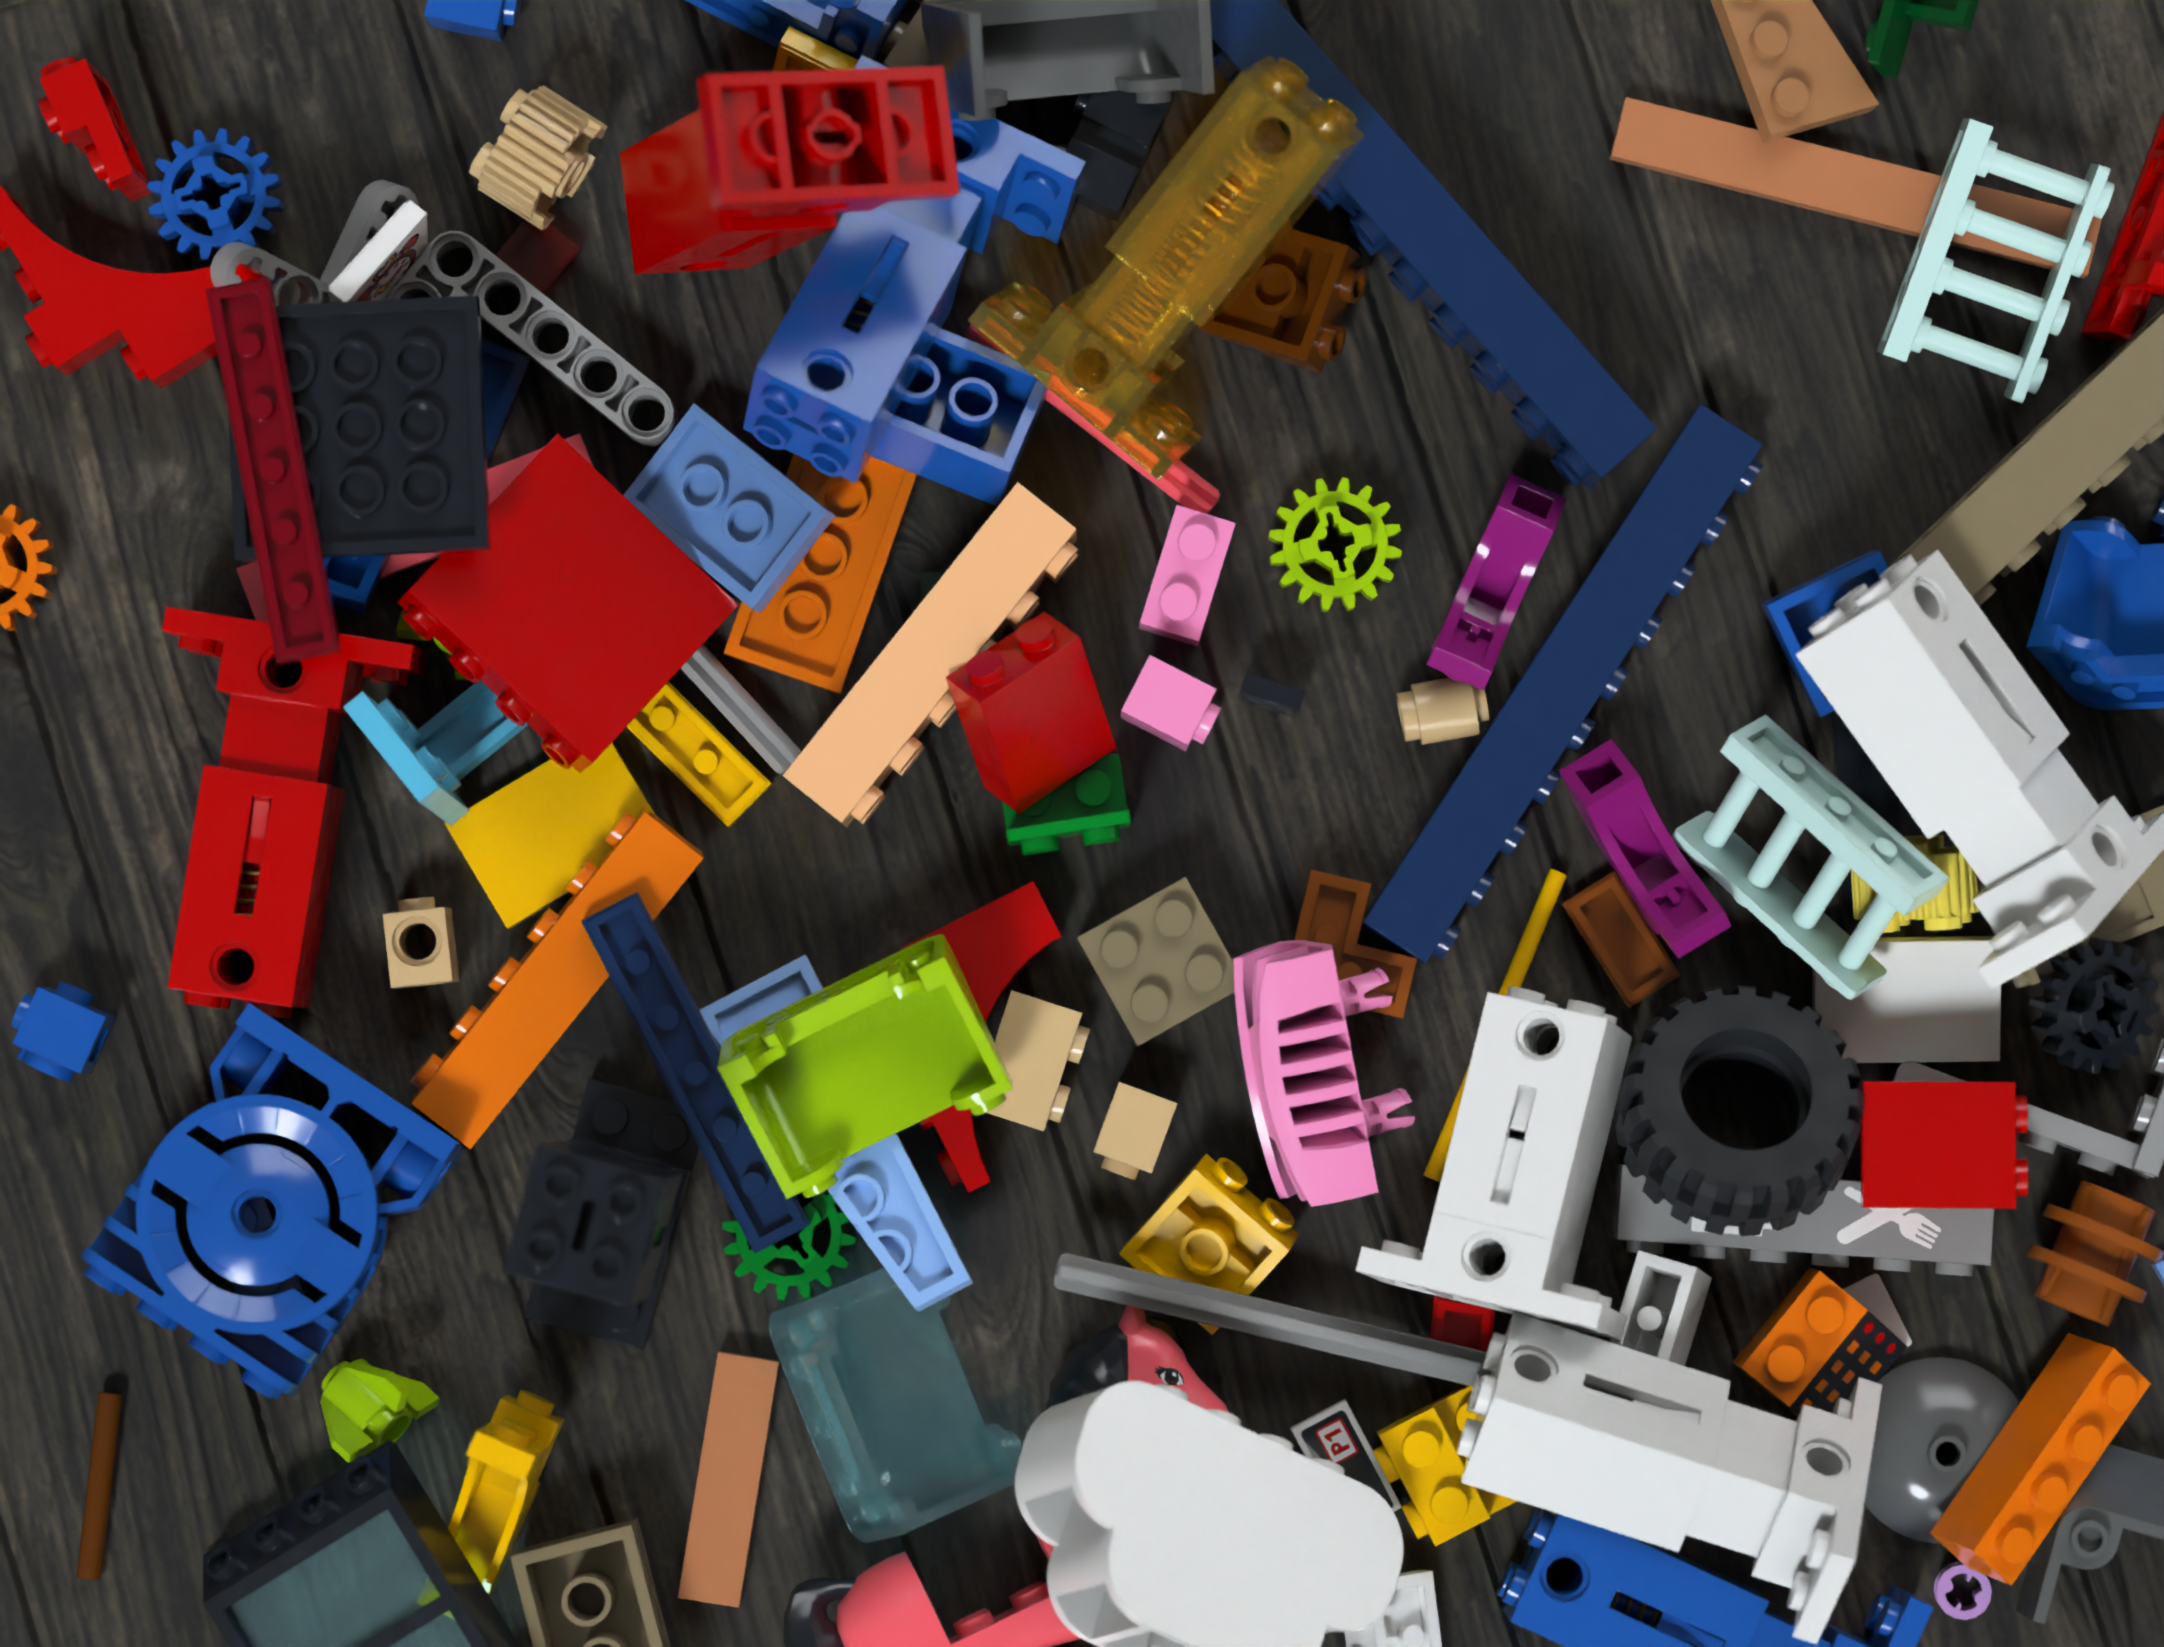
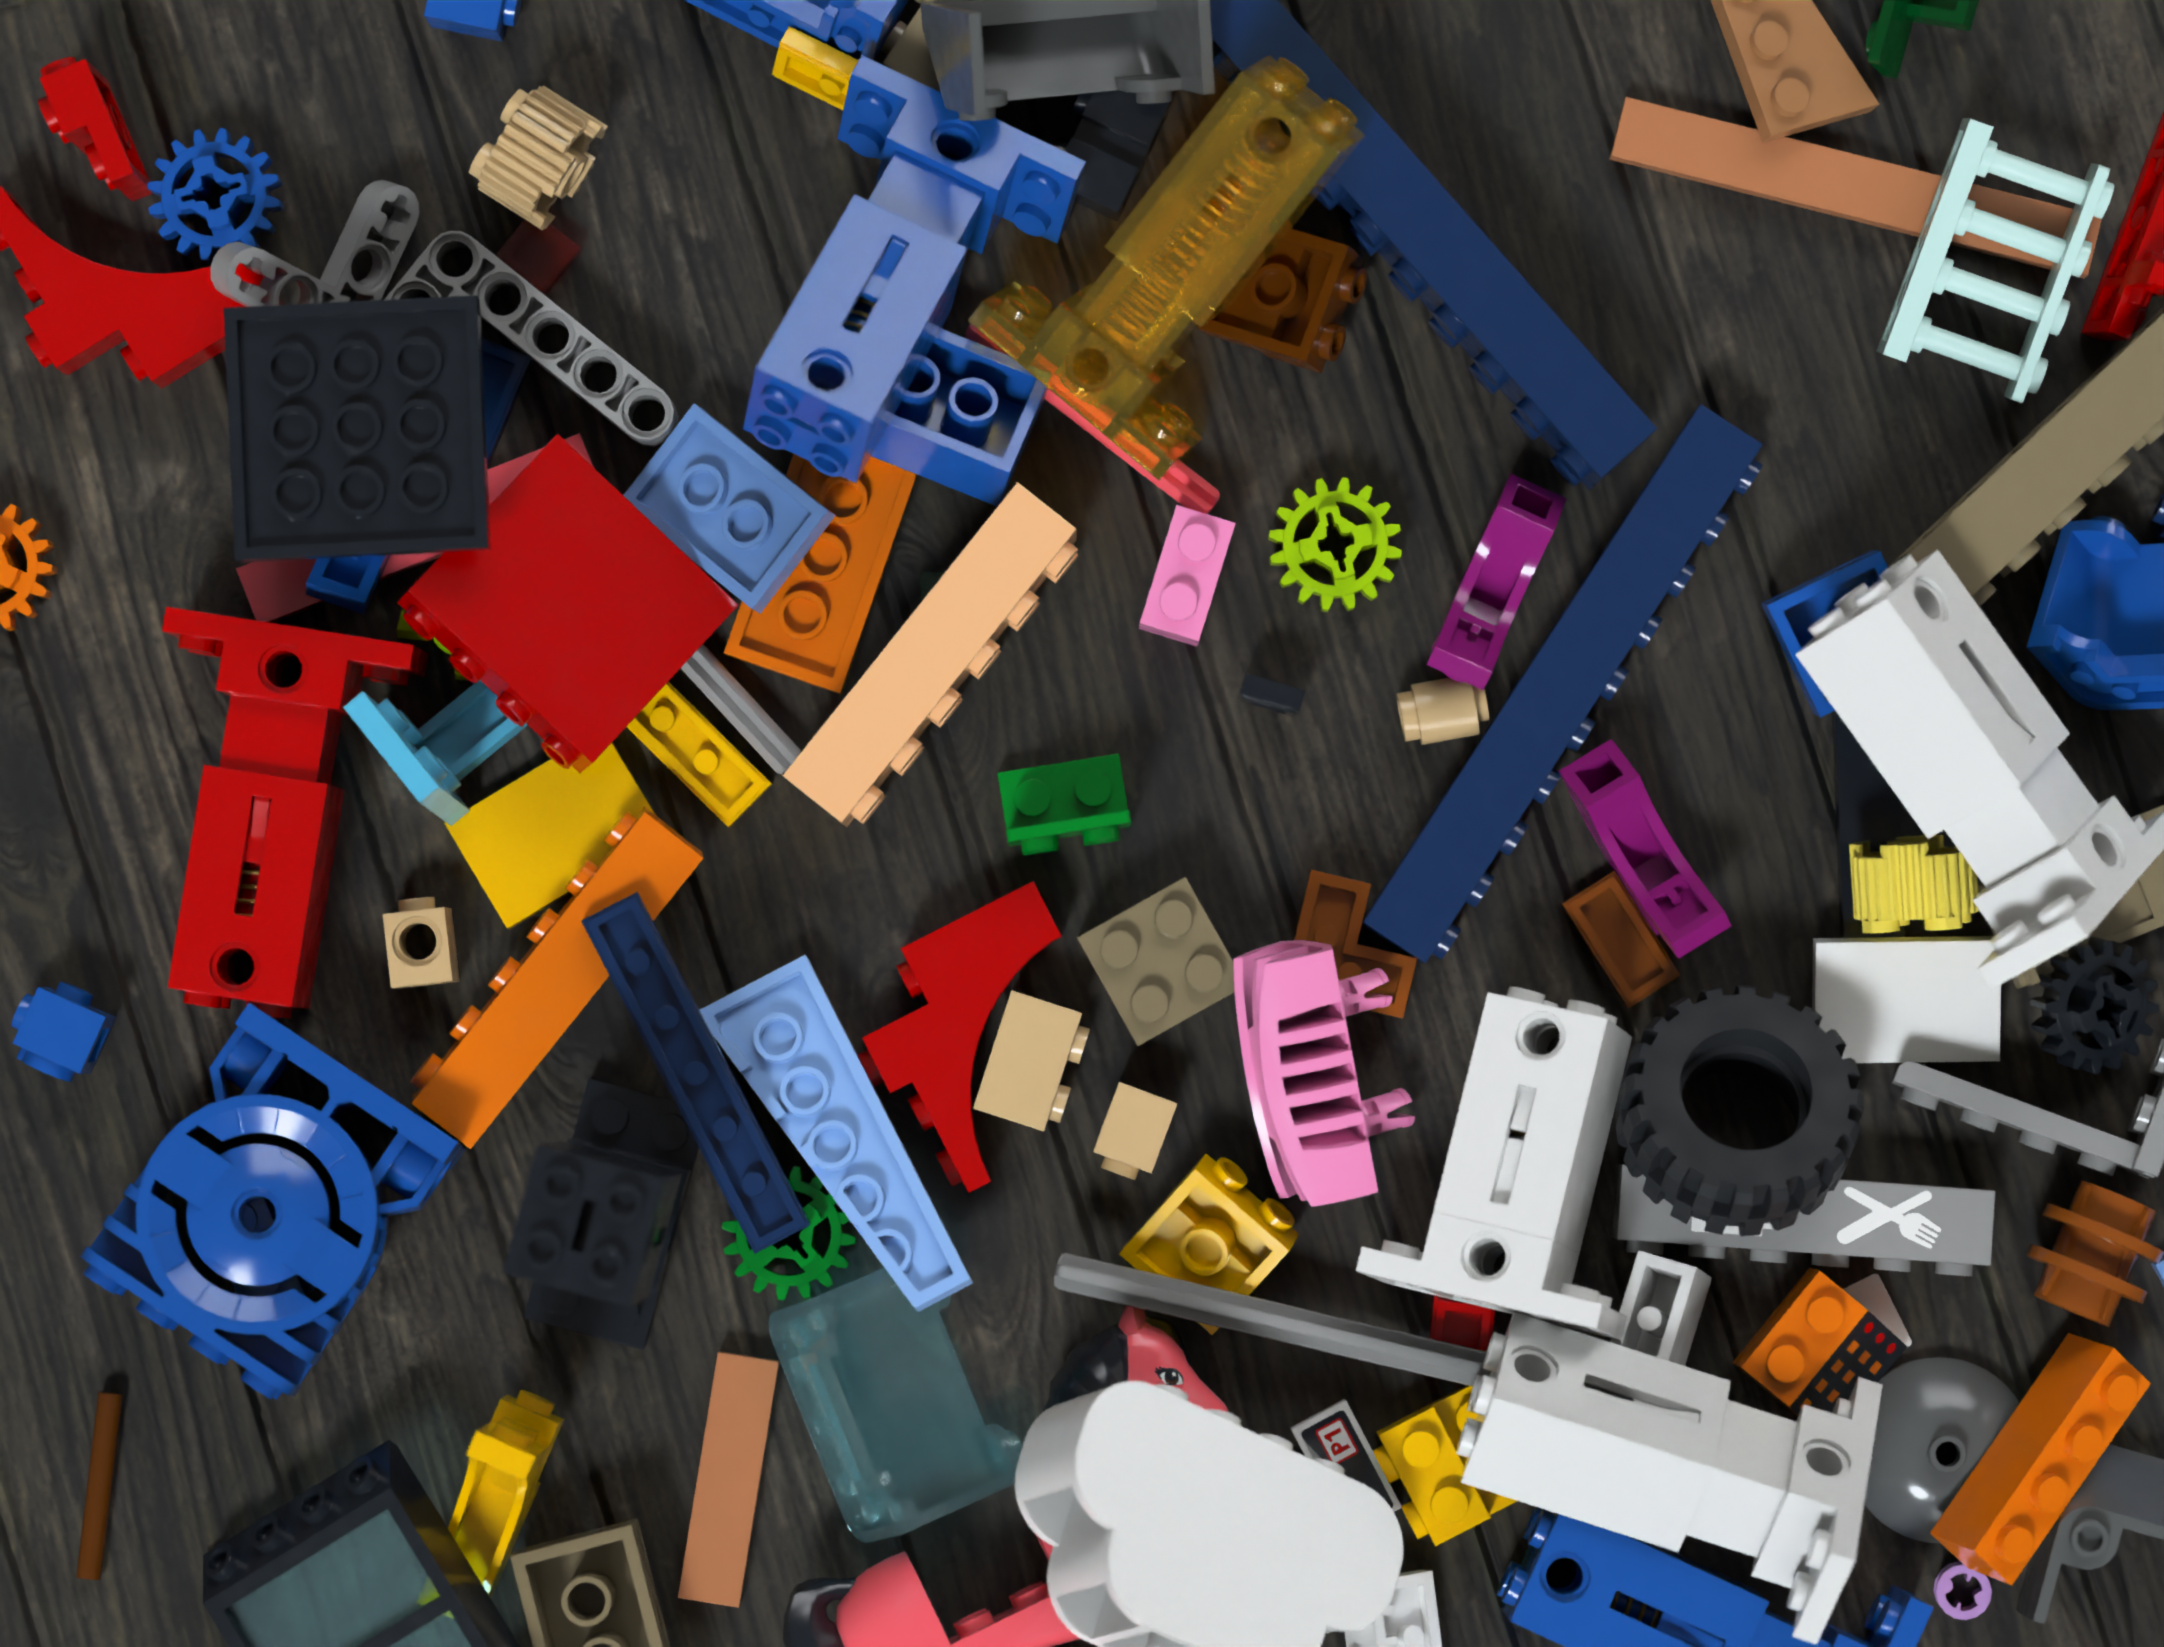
dark red tile [206,277,342,664] -> none
lime brick [320,1359,440,1463] -> none
white tile [328,200,428,303] -> none
red brick [620,66,960,275] -> none
lime windscreen [717,934,1013,1199] -> none
red brick [945,611,1116,814] -> none
bright pink brick [1120,655,1221,752] -> none
yellow axle [1423,868,1567,1182] -> none
light aqua fence [1671,715,1949,1000] -> none
red brick [1861,1082,2028,1209] -> none

